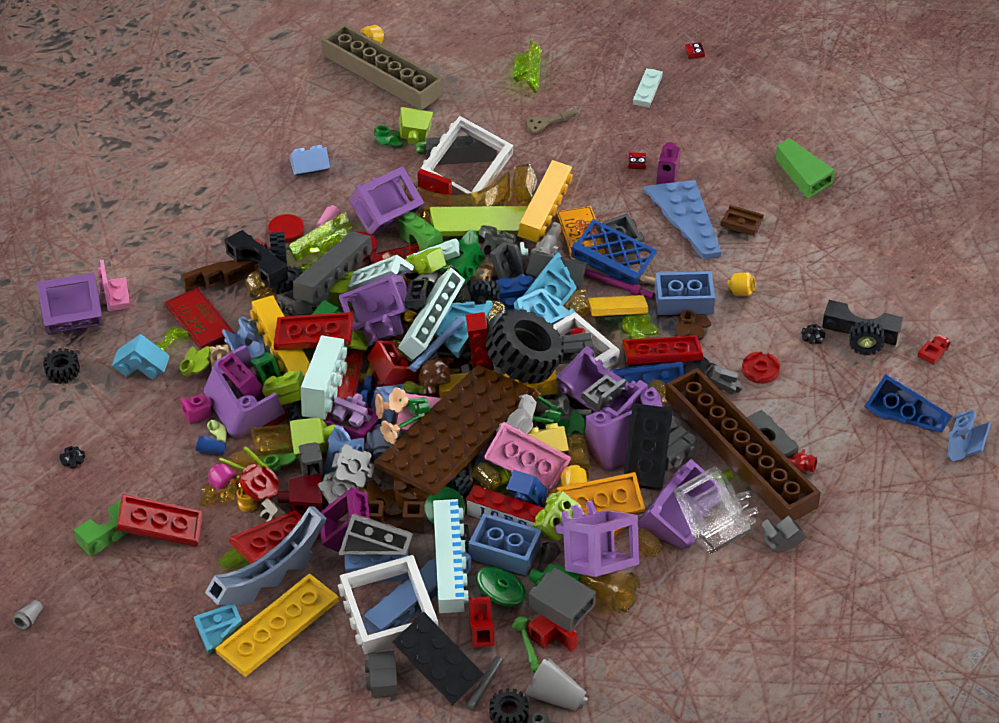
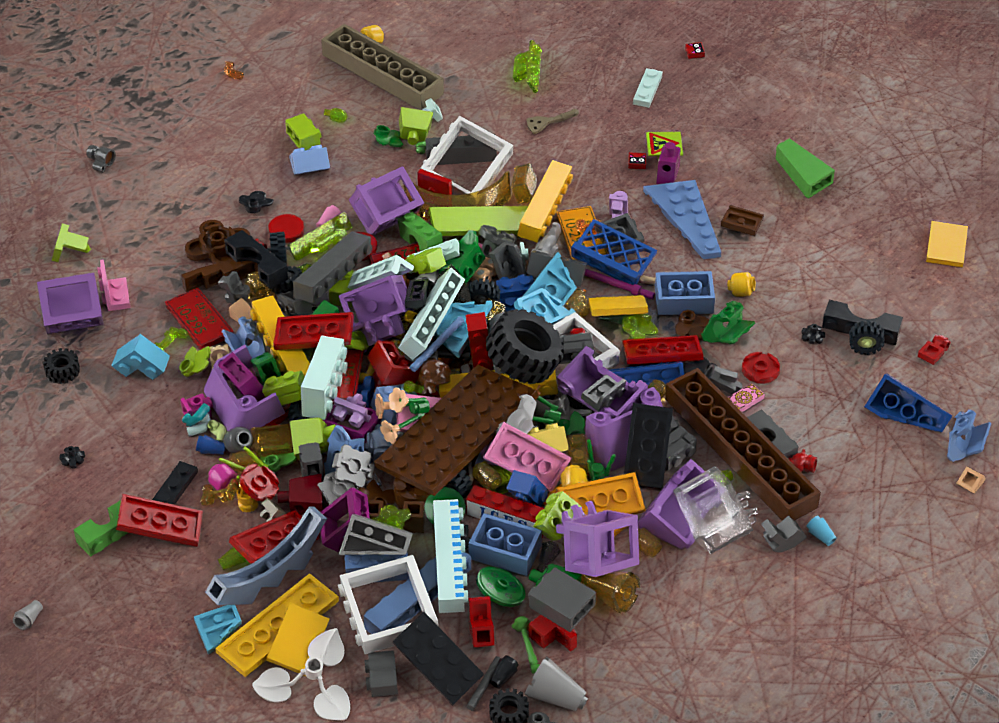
none -> lime piece [51,223,91,263]
none -> dark grey piece [86,145,116,172]
none -> black plate [152,461,198,505]
none -> teal arm [182,403,211,427]
none -> reddish brown plant [185,220,250,264]
none -> light aqua arm [186,414,211,437]
none -> dark grey hips [218,271,250,304]
none -> dark grey head [223,427,253,454]
none -> clear orange arm [224,61,244,80]
none -> light nougat slope [229,298,252,323]
none -> black plate [239,191,274,213]
none -> white plant [252,628,350,721]
none -> yellow tile [266,603,330,676]
none -> lime brick [285,113,322,151]
none -> clear neon green cylinder [324,108,348,123]
none -> clear neon green plate [371,505,411,530]
none -> light aqua tile [423,98,443,122]
none -> black cone [490,655,519,689]
none -> green plant [587,439,616,481]
none -> lavender hips [609,191,628,219]
none -> lime piece [646,132,683,160]
none -> green piece [701,301,756,344]
none -> tile [728,383,765,412]
none -> medium azure cone [806,516,837,546]
none -> yellow tile [926,221,968,268]
none -> light nougat slope [956,466,985,493]

